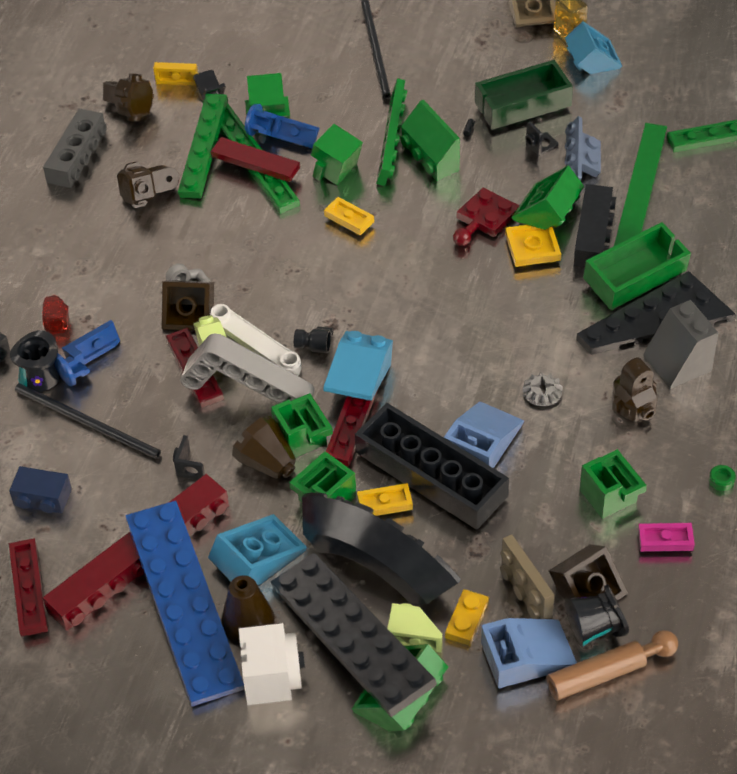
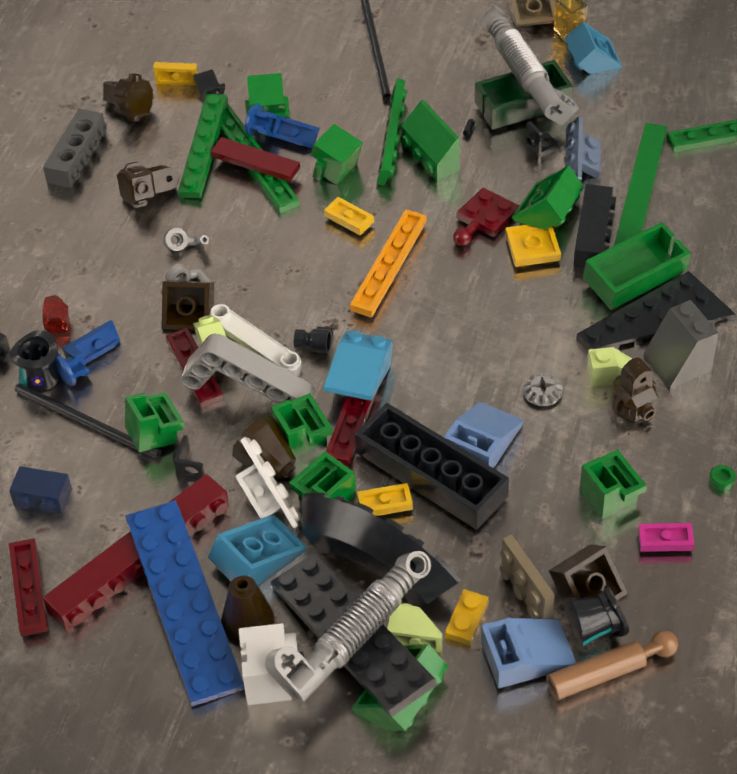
none -> green plate [125,392,184,452]
none -> light grey plate [163,228,209,252]
none -> white bracket [235,437,303,529]
none -> light grey piece [265,551,431,703]
none -> light orange plate [350,209,427,318]
none -> light grey piece [479,5,579,125]
none -> yellowish green slope [587,347,632,387]

